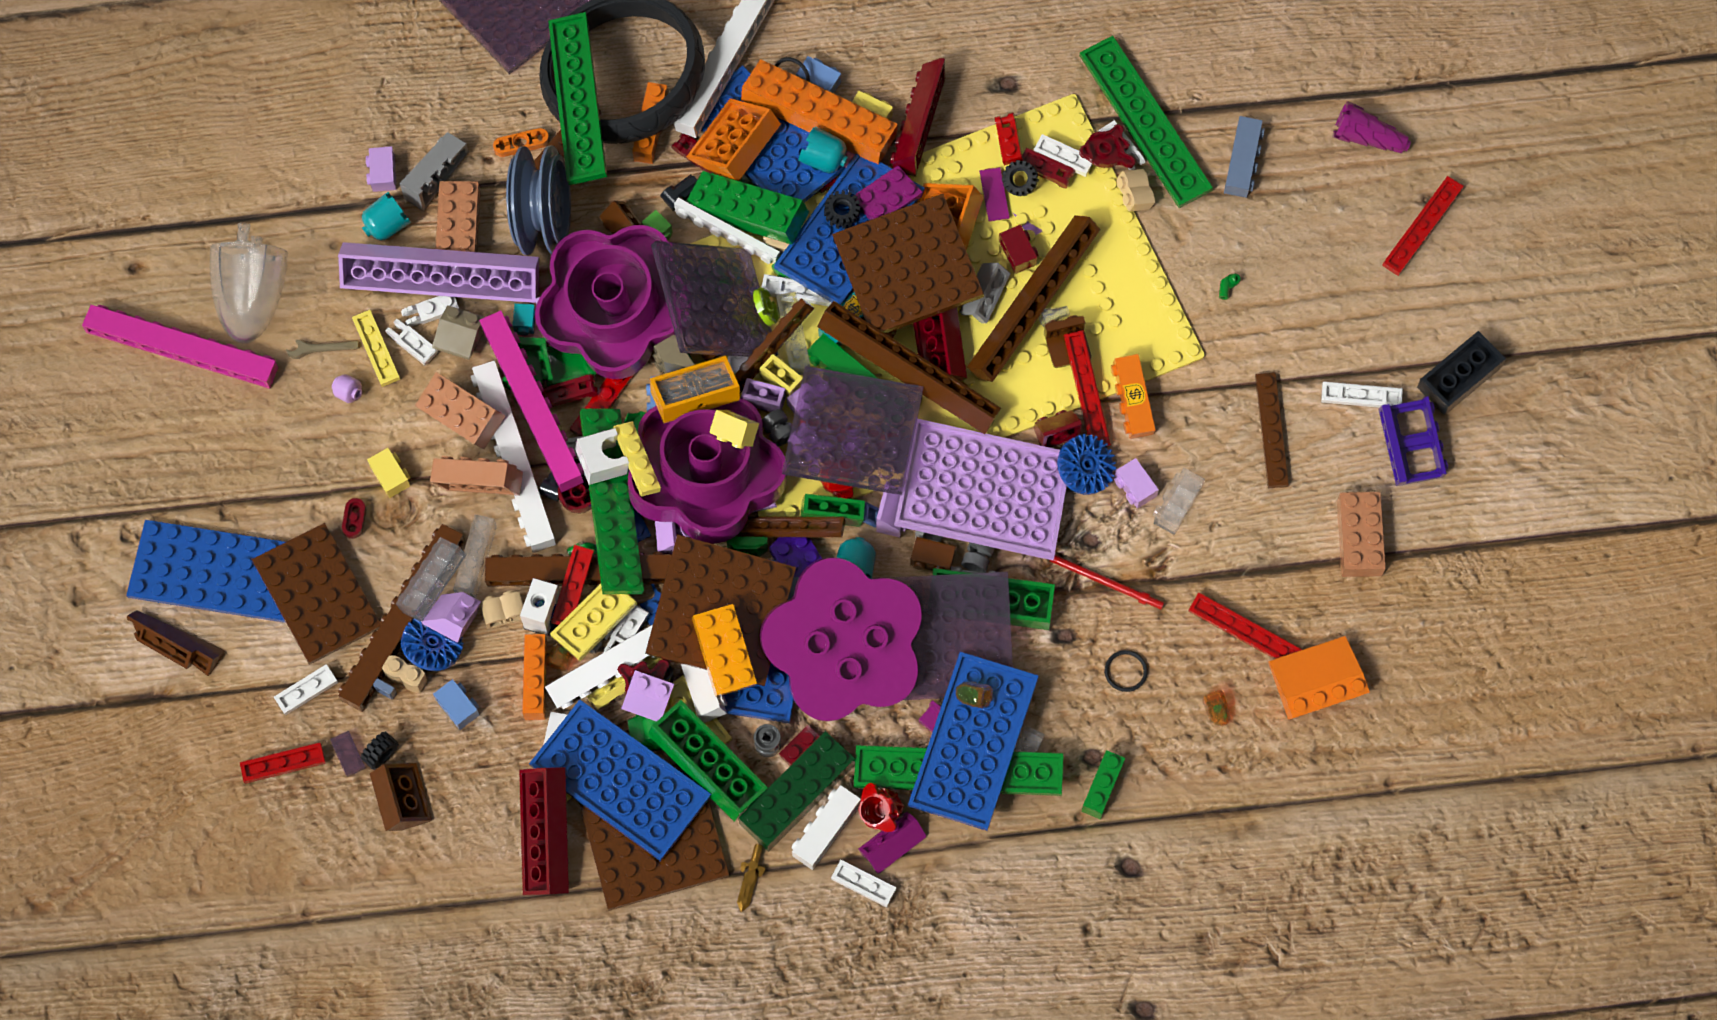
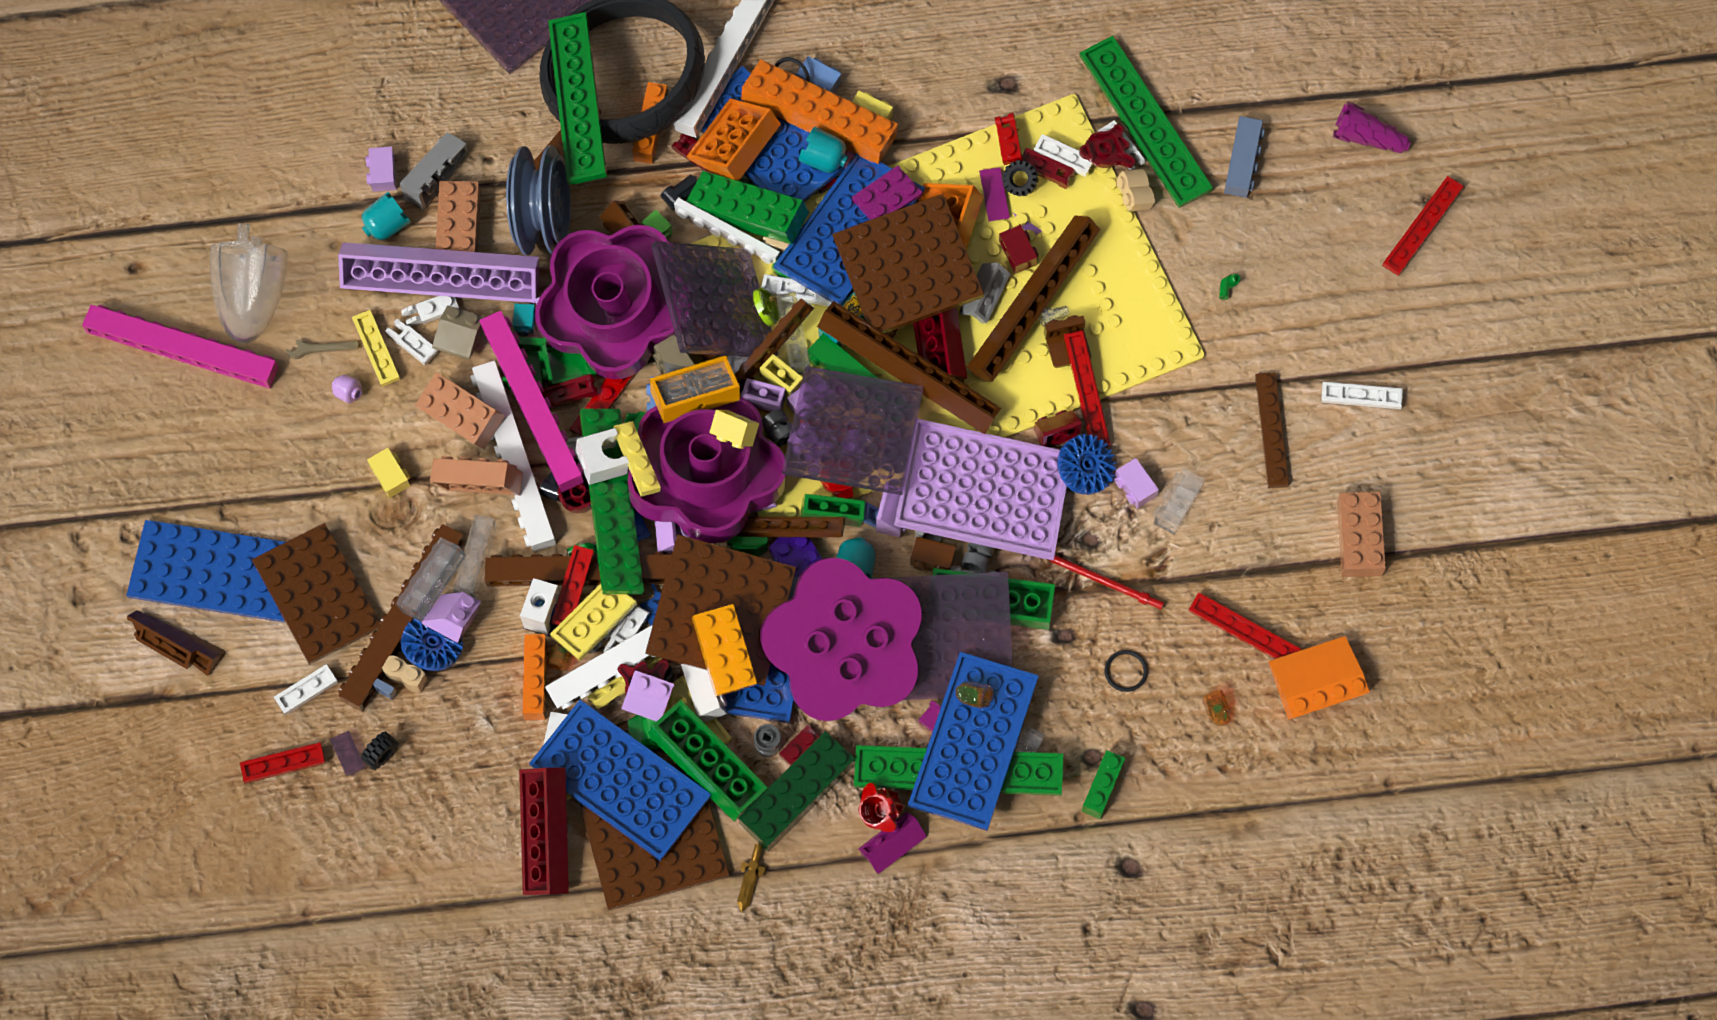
dark red plate [342,498,366,539] -> none
reddish brown slope [370,763,432,831] -> none
medium blue brick [433,679,479,730] -> none
tan brick [480,590,523,629] -> none
orange beam [493,128,549,157] -> none
white brick [791,785,861,870] -> none
black tyre [824,190,860,229] -> none
white plate [831,860,896,908] -> none
dark red slope [890,58,946,177] -> none
orange brick [1111,354,1155,439] -> none
dark purple window [1378,396,1448,486] -> none
black brick [1417,331,1506,416] -> none

